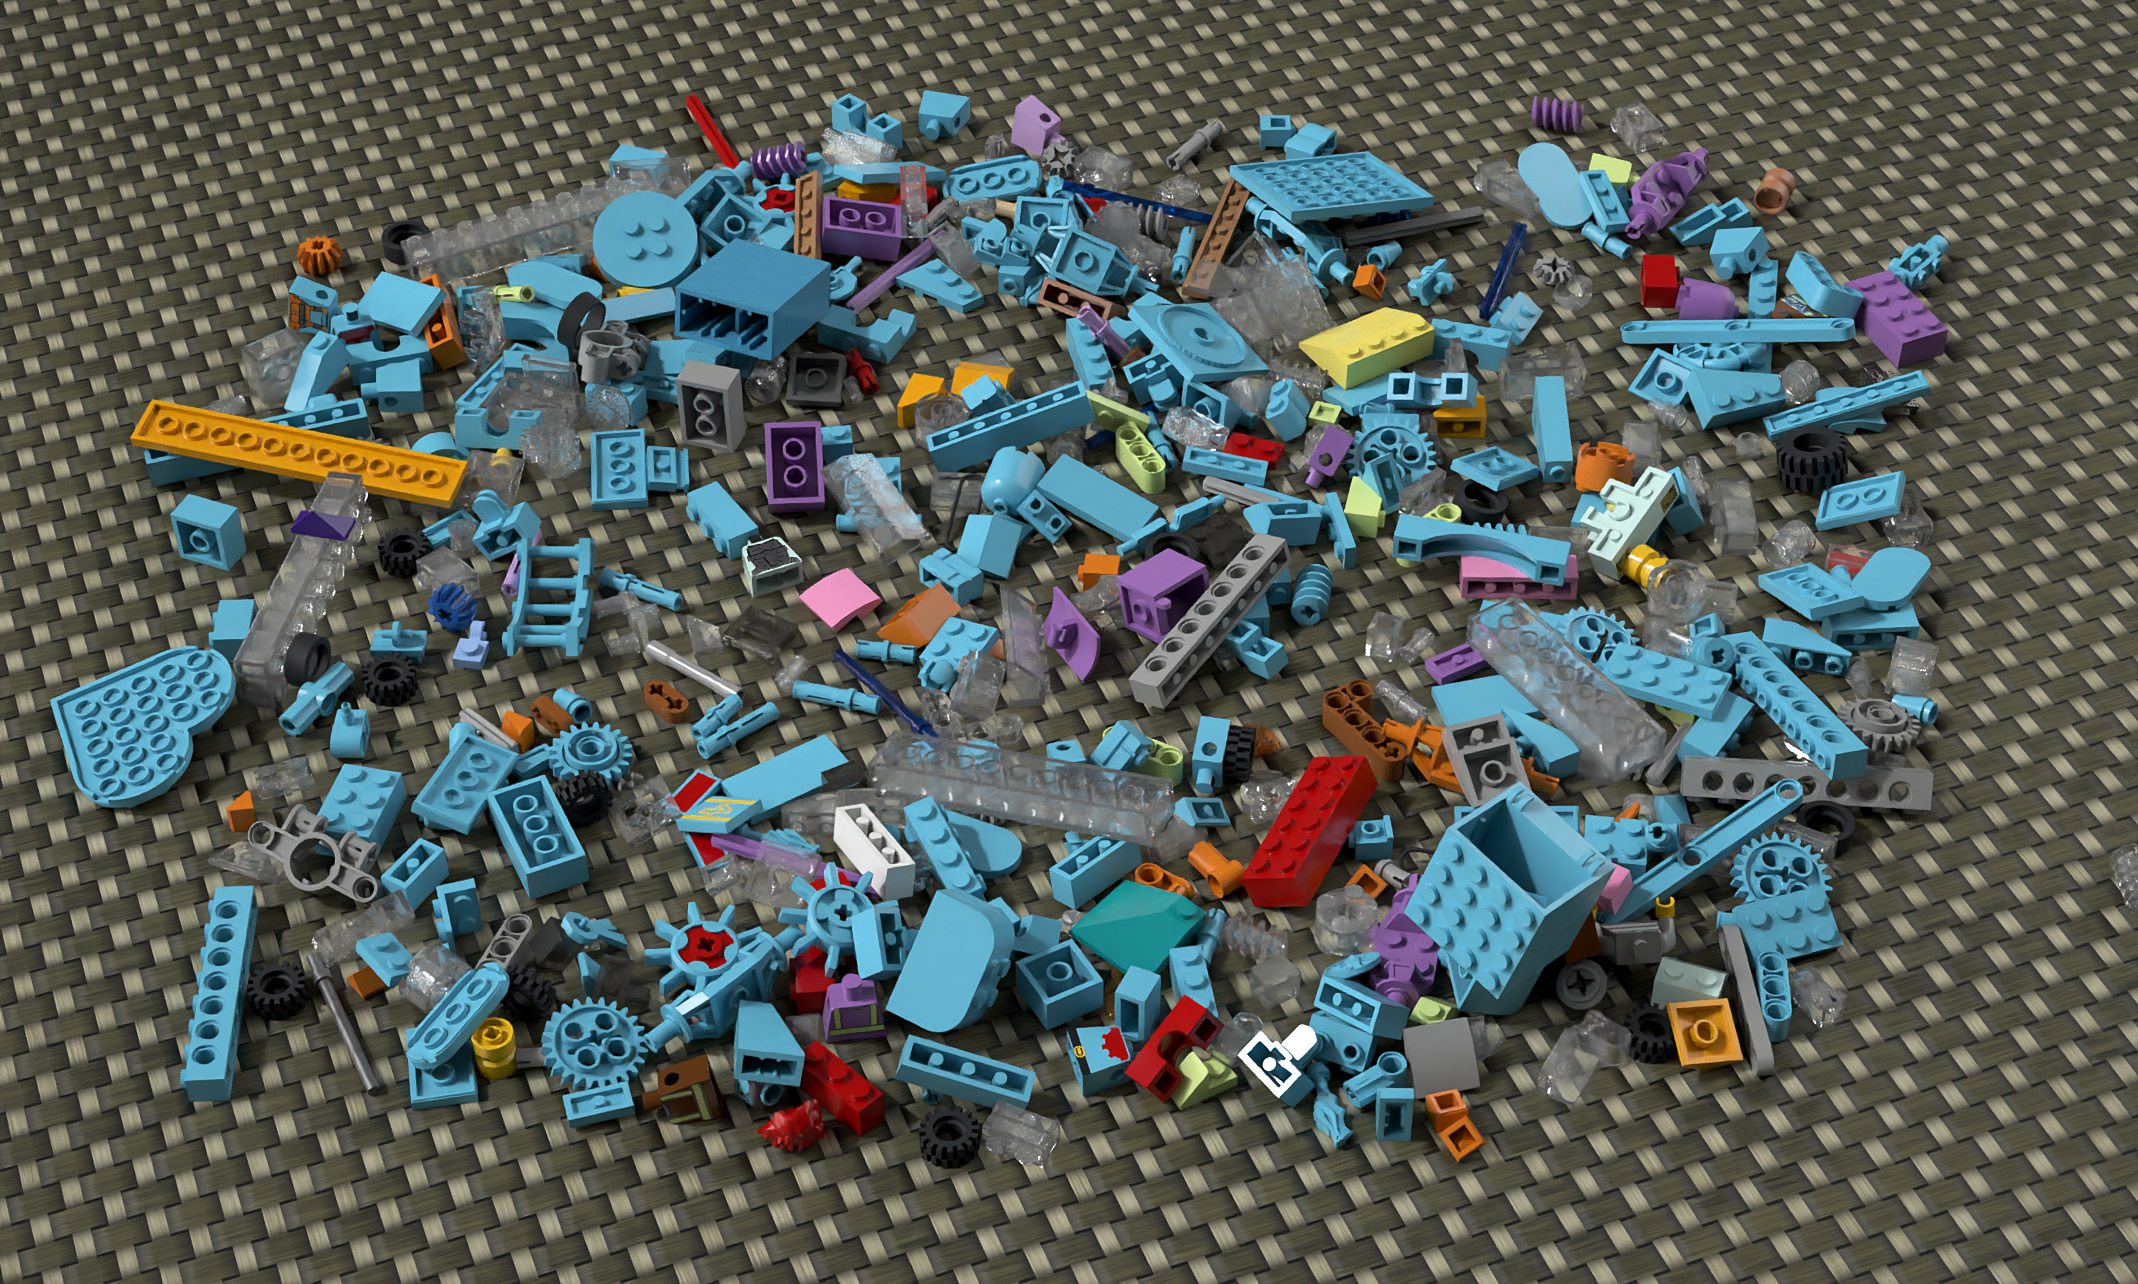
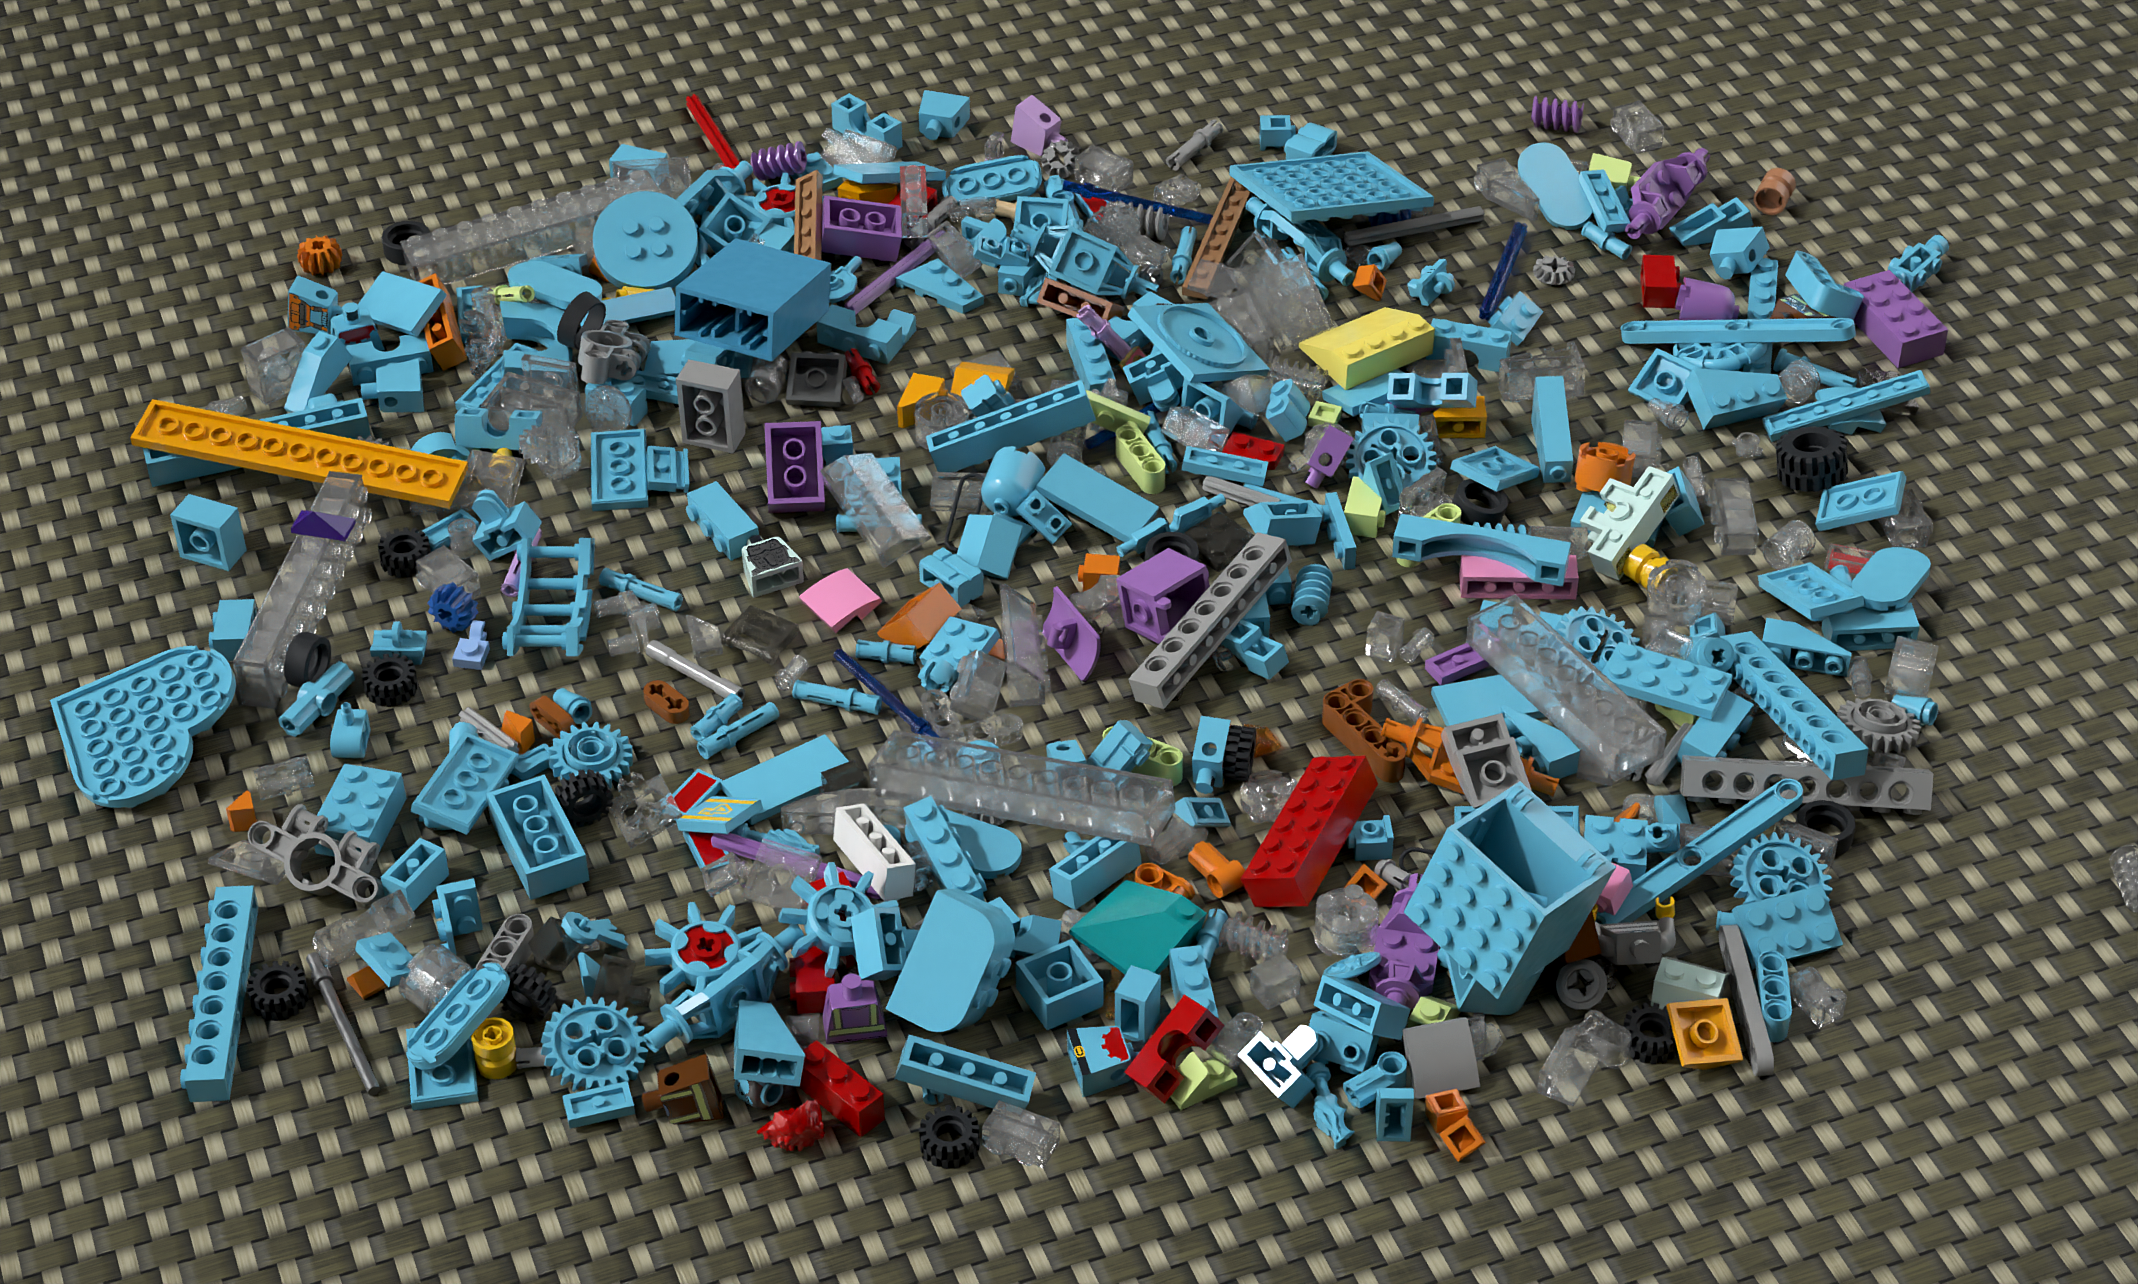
clear hair [1552,275,1593,311] -> none
none -> medium azure pin [1773,348,1857,388]

